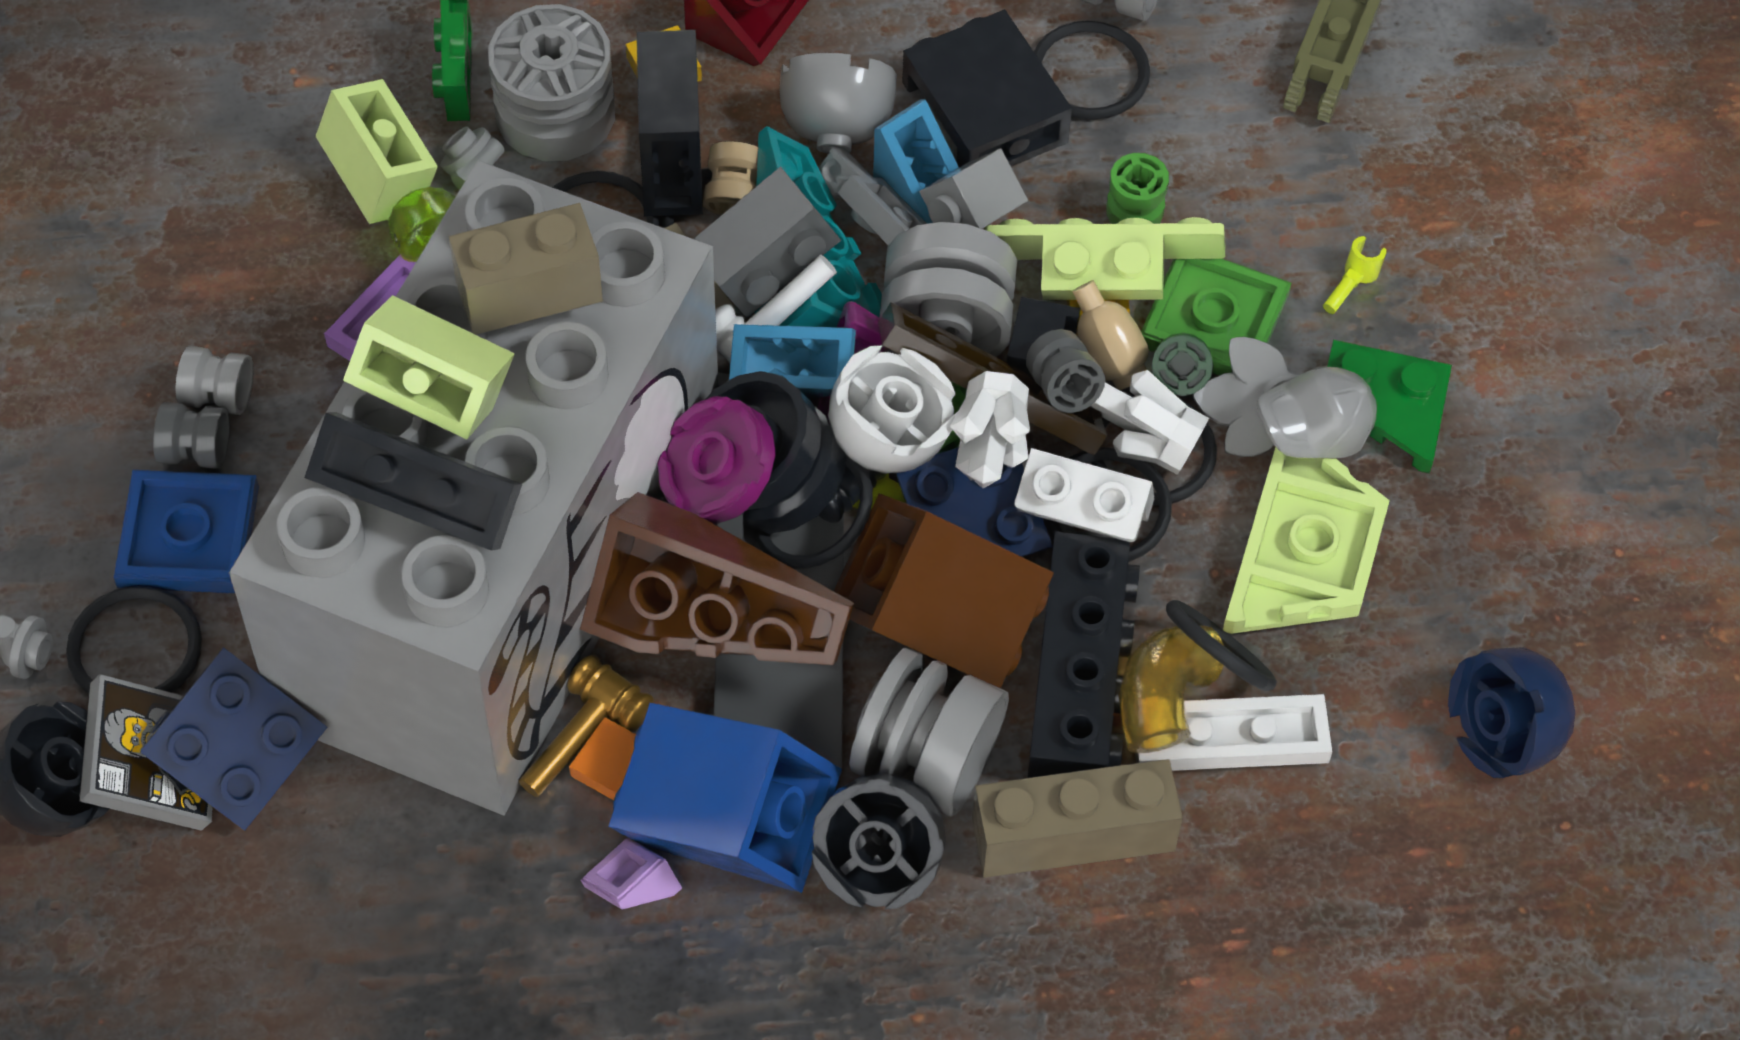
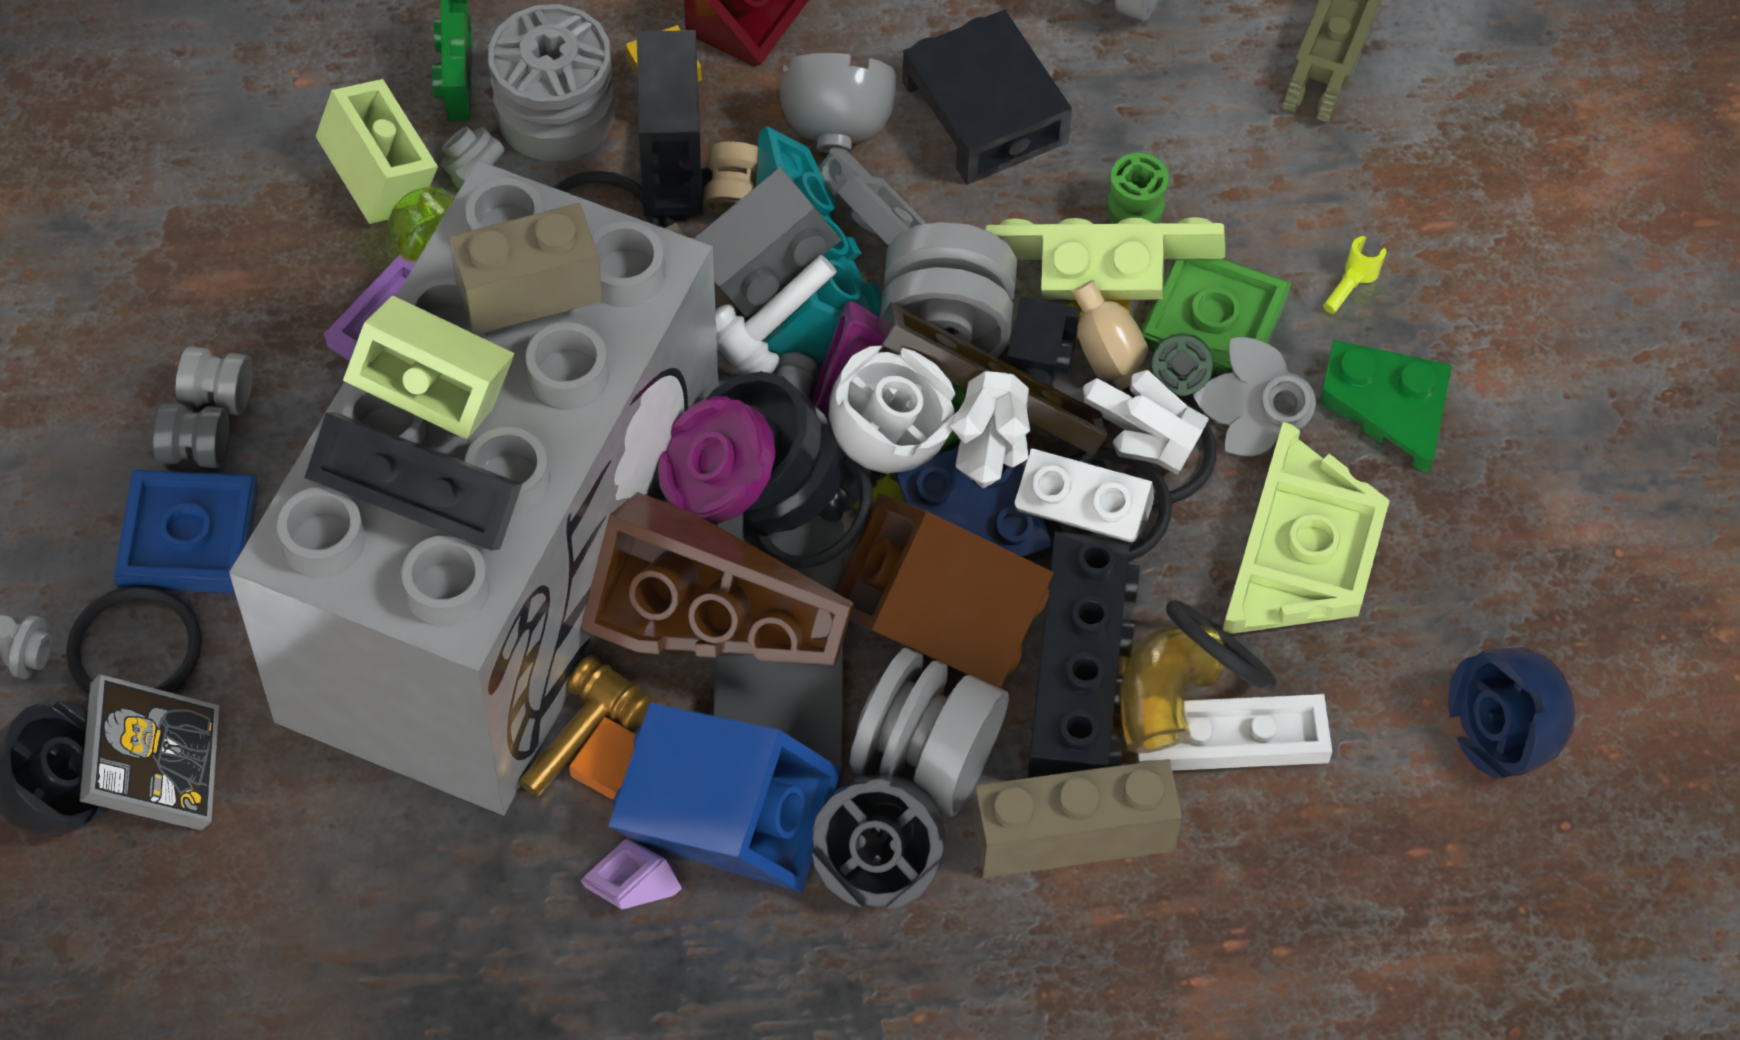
dark blue hinge [140,647,328,831] -> none
dark azure slope [729,324,856,400] -> none
dark azure slope [873,99,959,224] -> none
light grey brick [919,148,1028,229] -> none
dark grey wheel [1026,329,1105,413] -> none
black tyre [1034,20,1150,120] -> none
light grey piece [1257,367,1377,459] -> none

